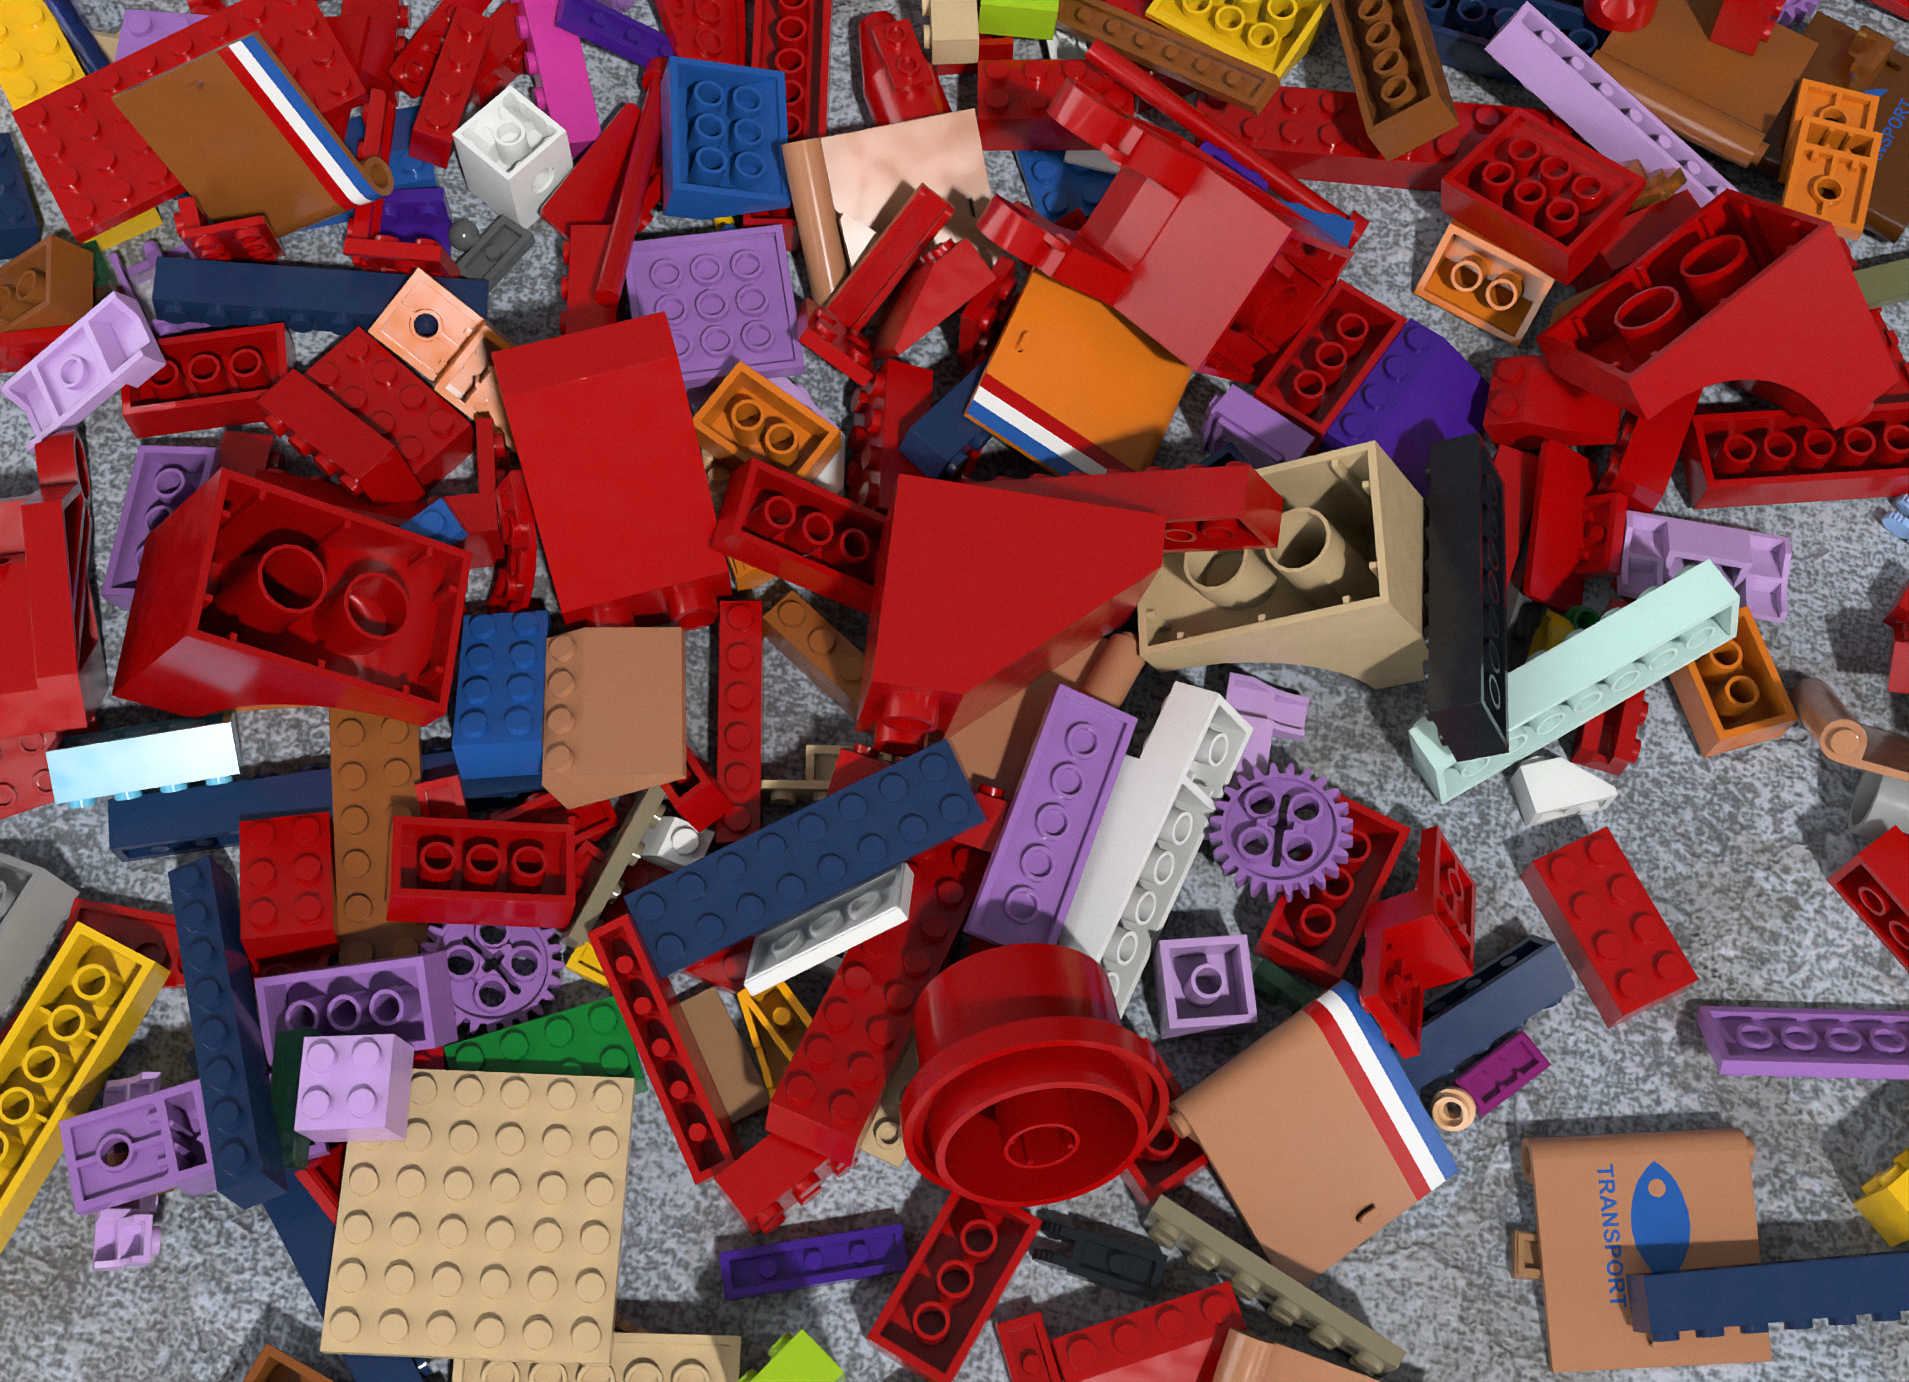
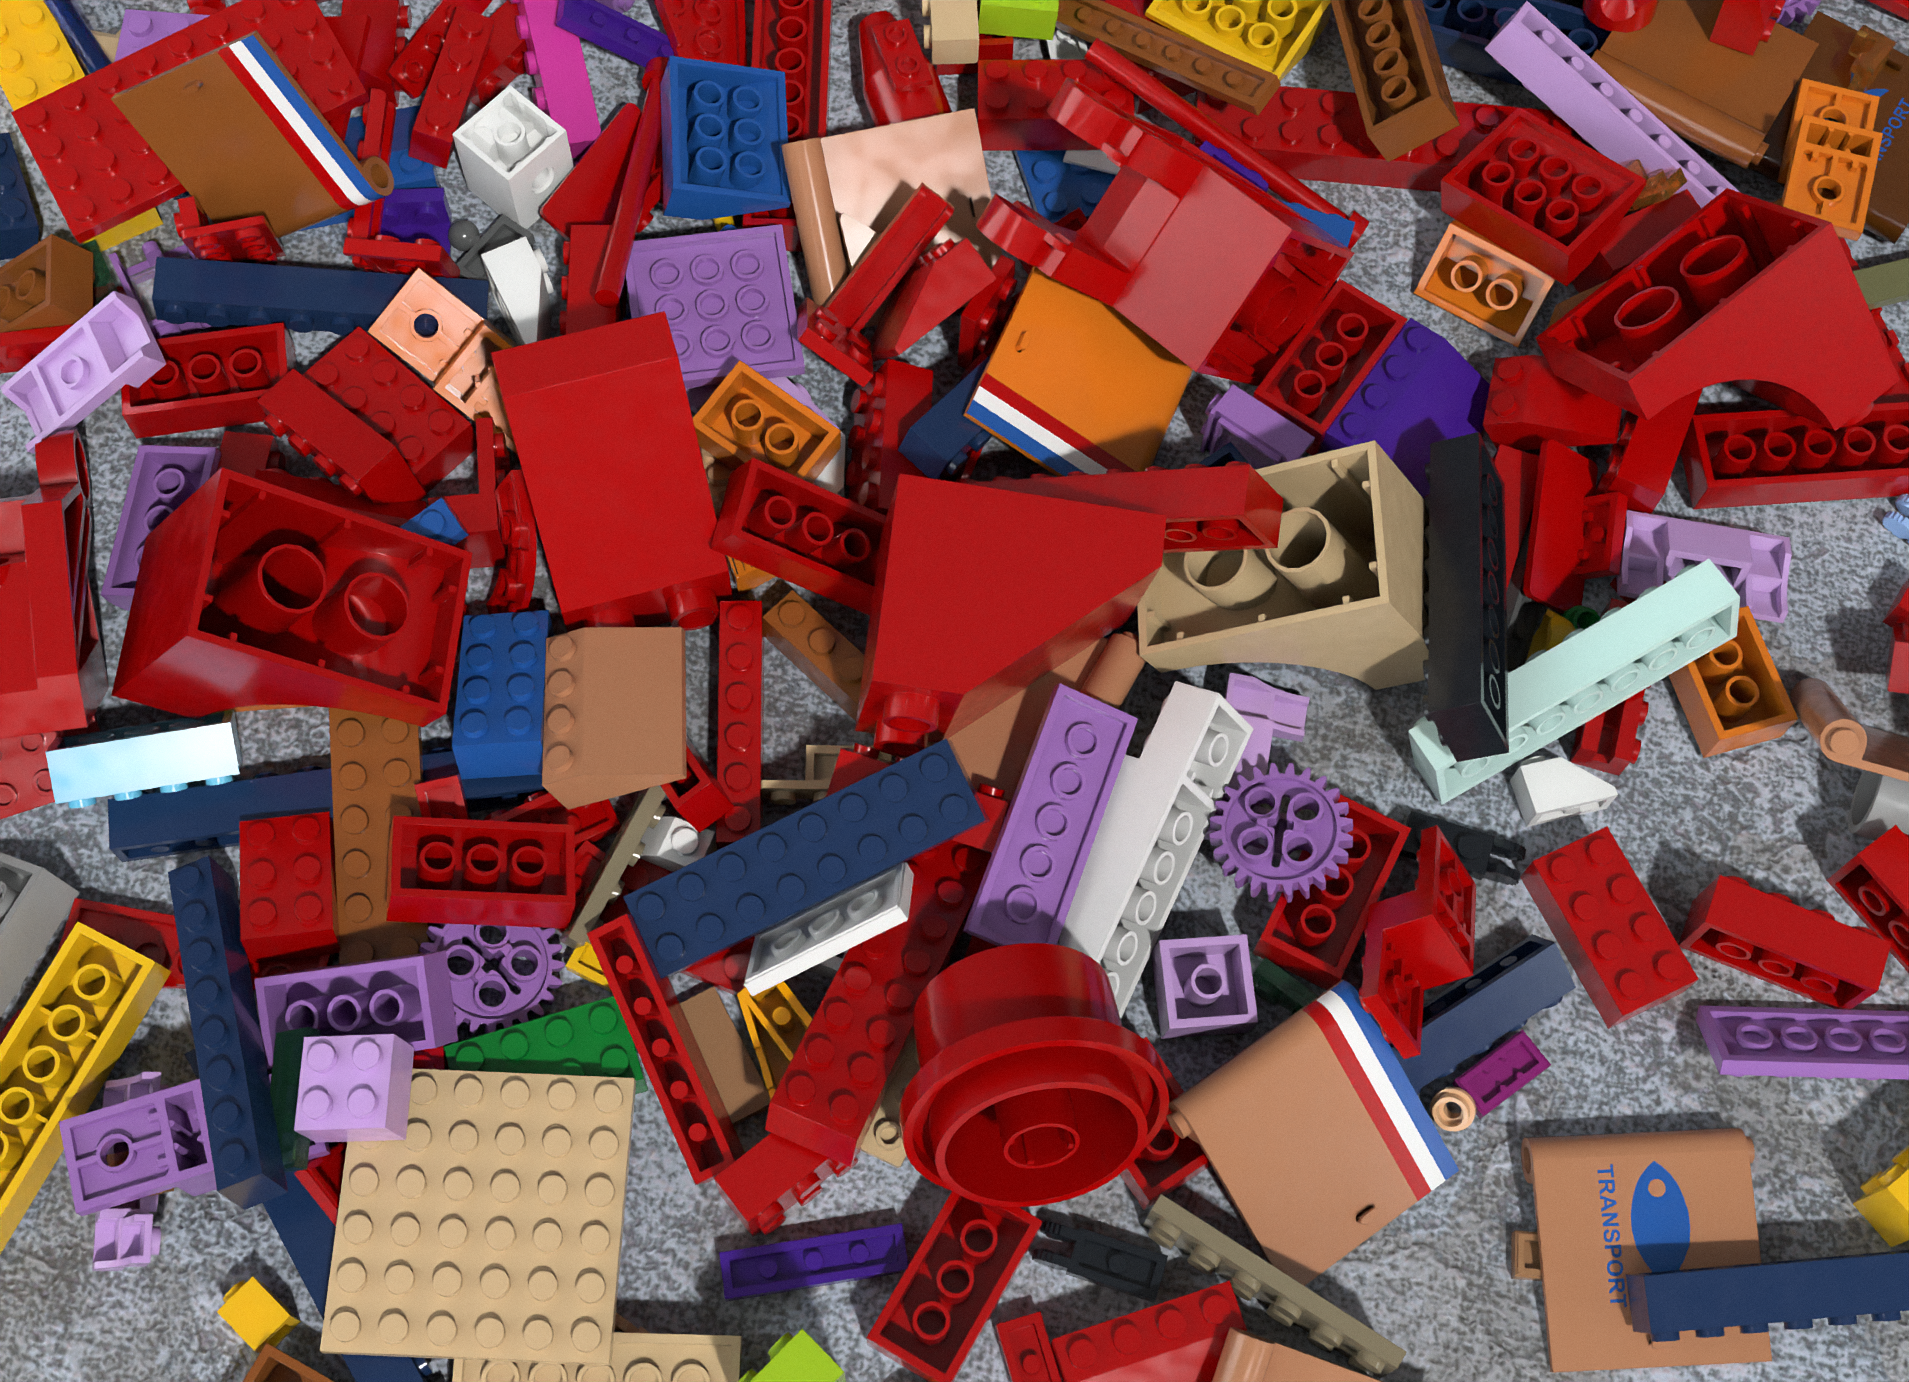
none -> yellow brick [217,1276,301,1354]
none -> white slope [481,236,554,346]
none -> black hinge [1399,811,1526,886]
none -> red brick [1678,875,1892,1010]

